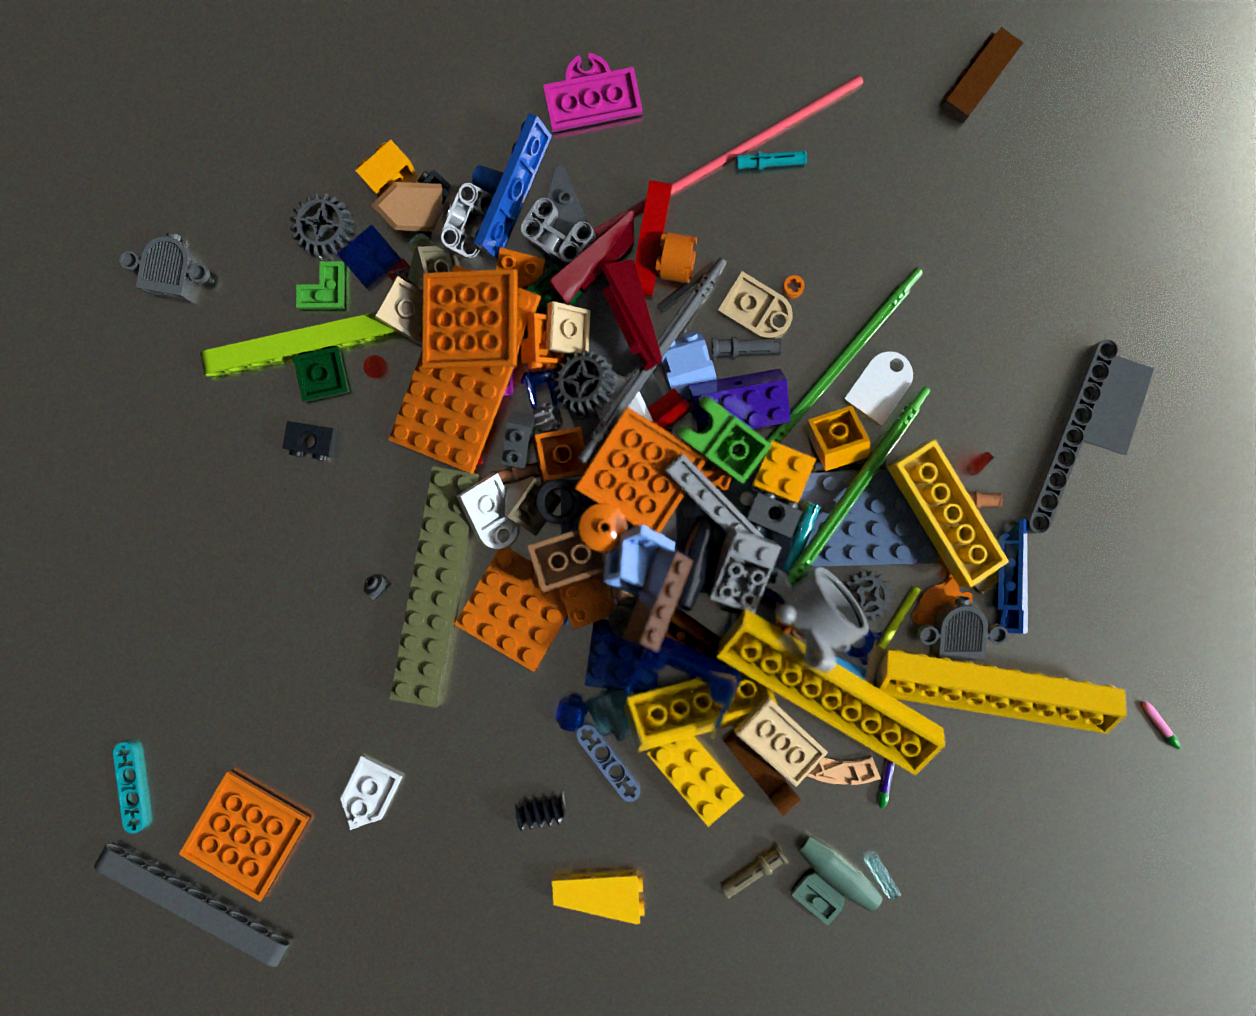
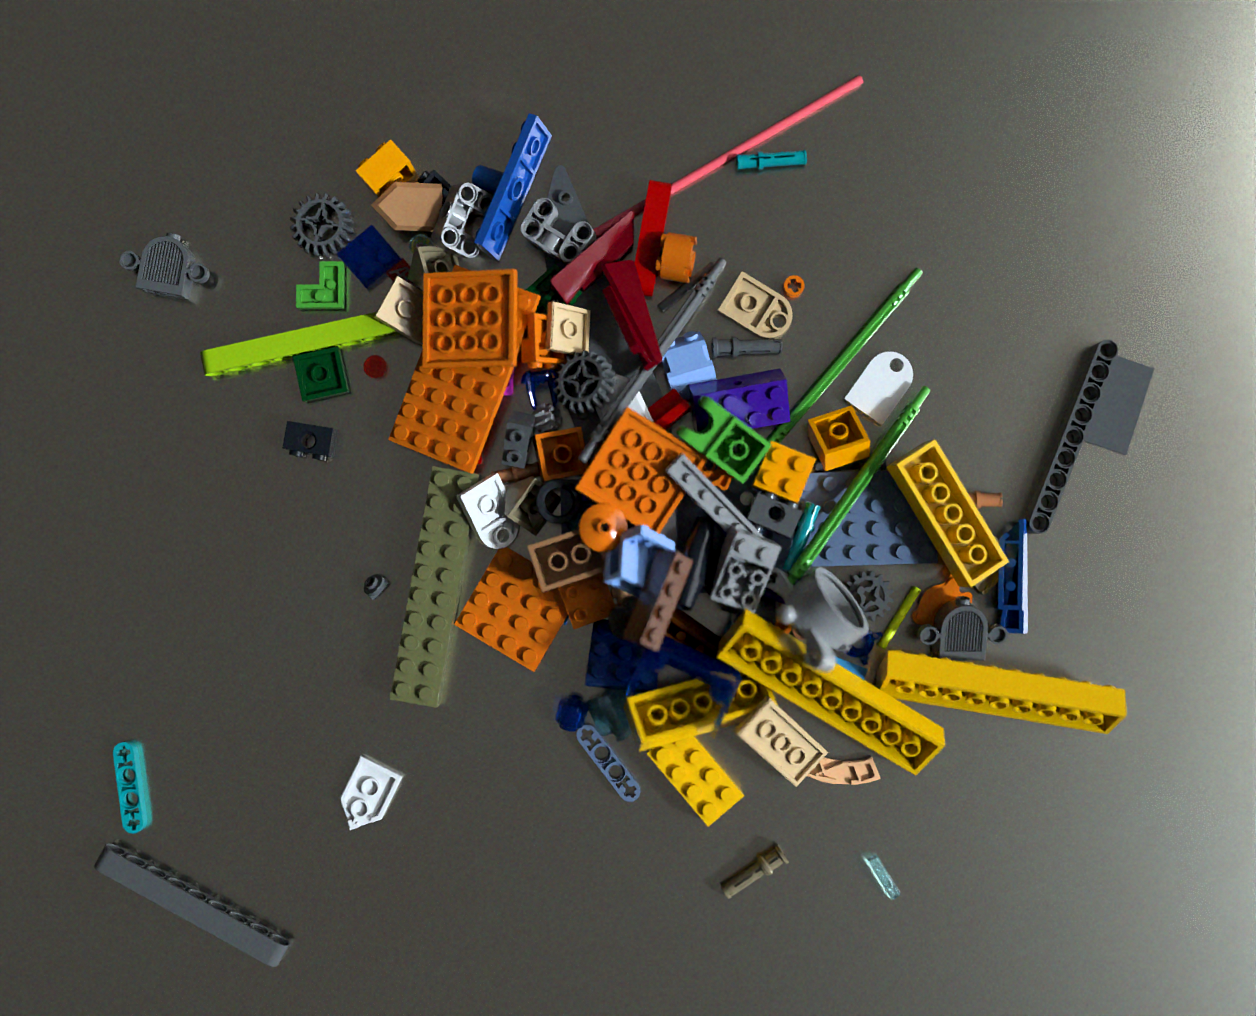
orange plate [179,770,310,902] -> none
orange hinge [496,247,546,290] -> none
black piece [515,794,566,831] -> none
dark pink plate [543,53,643,132] -> none
yellow slope [552,870,645,924] -> none
reddish brown beam [723,731,801,816] -> none
sand green plate [791,836,883,926] -> none
dark purple piece [878,758,895,809] -> none
reddish brown brick [941,27,1023,124] -> none
clear red tile [967,452,994,476] -> none
bright pink piece [1143,701,1181,749] -> none

